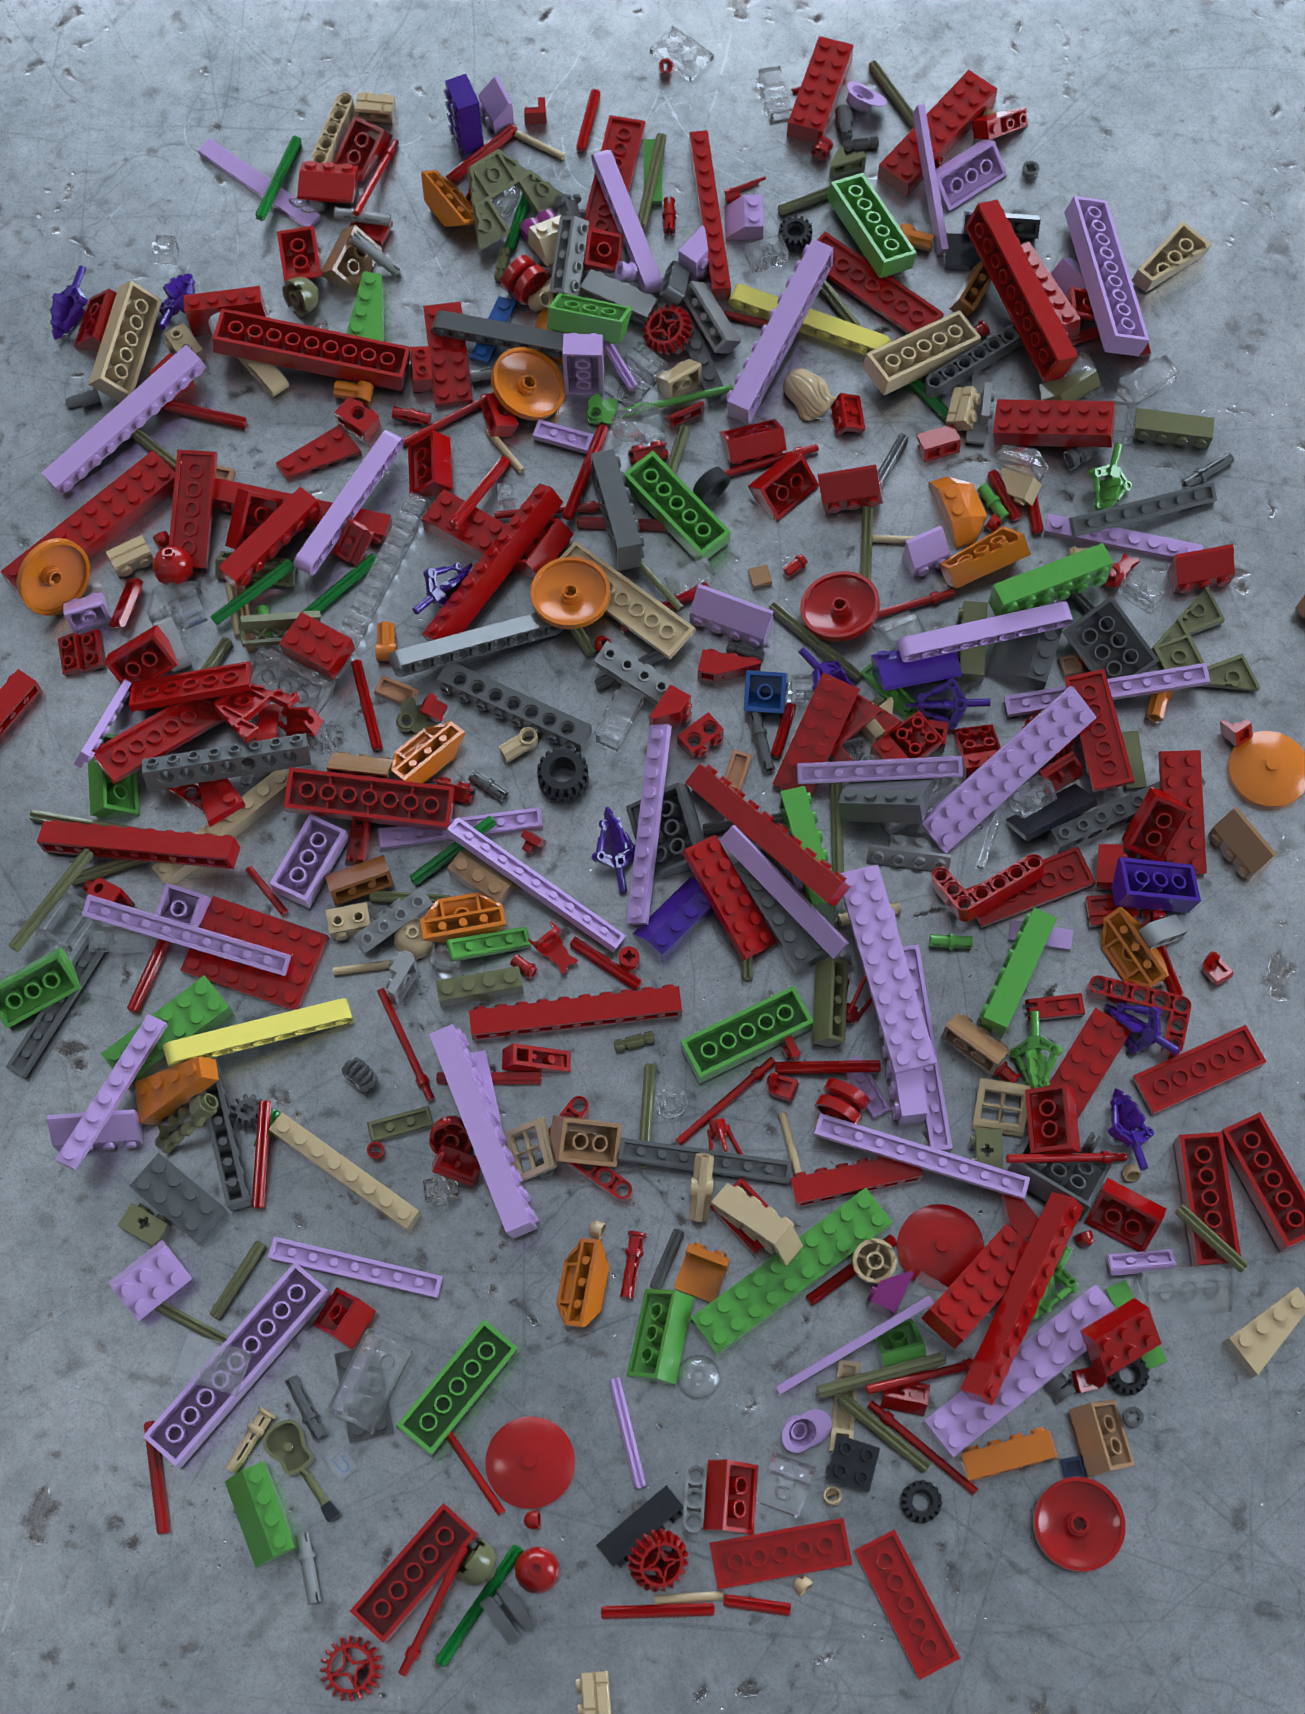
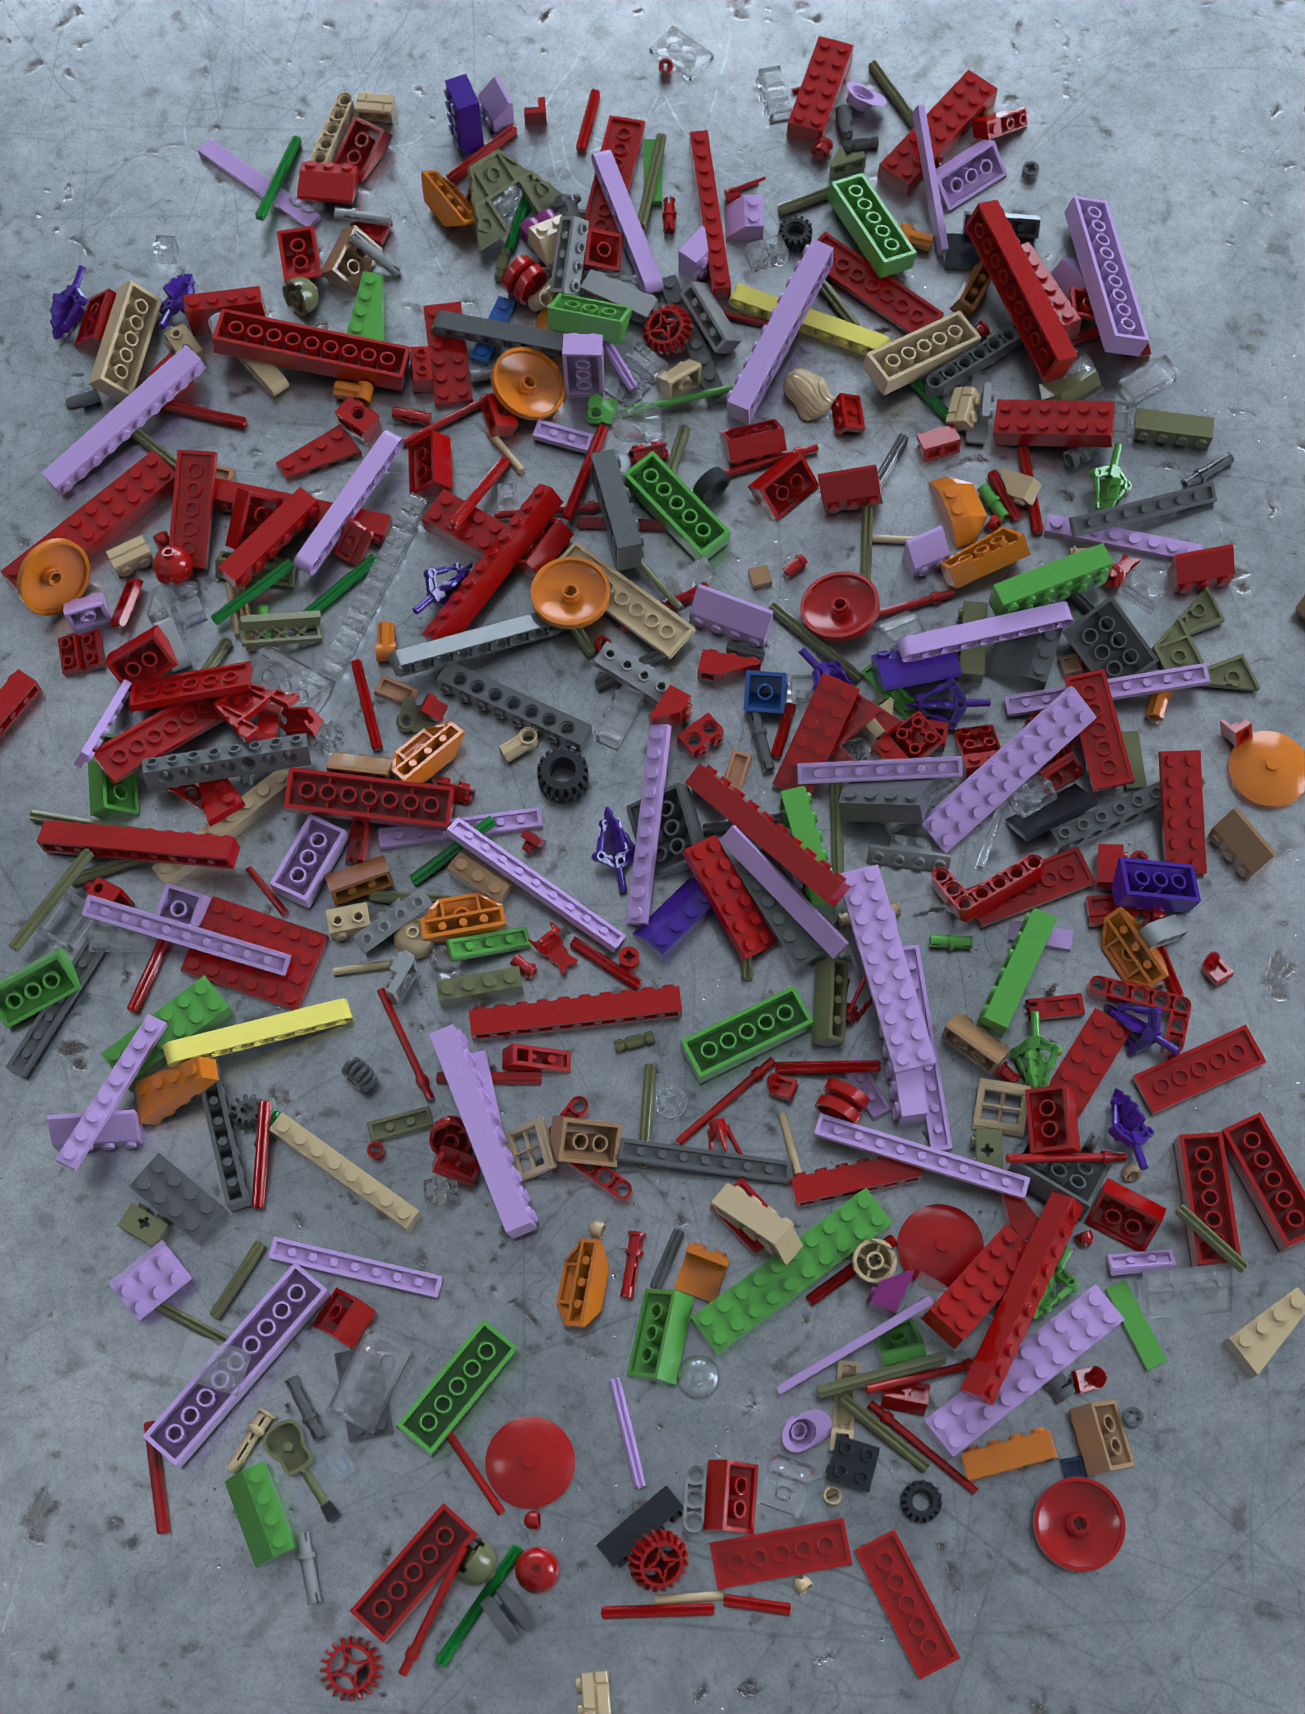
olive sword [155,1093,218,1154] -> none
red brick [279,612,355,680] -> none
red bar [353,139,399,217] -> none
dark grey pin [468,770,509,802] -> none
tan bar [515,130,565,160] -> none
lavender wheel [615,261,637,282] -> none
dark grey beam [660,260,690,306] -> none
red slope [664,401,704,428] -> none
tan piece [689,1153,714,1222] -> none
red plate [781,1036,801,1062] -> none
clear slope [994,445,1048,482] -> none
red brick [1080,1298,1162,1377] -> none
black tyre [1108,1357,1150,1396] -> none
red slope [1122,786,1192,862] -> none
tan wedge [1131,221,1212,292] -> none

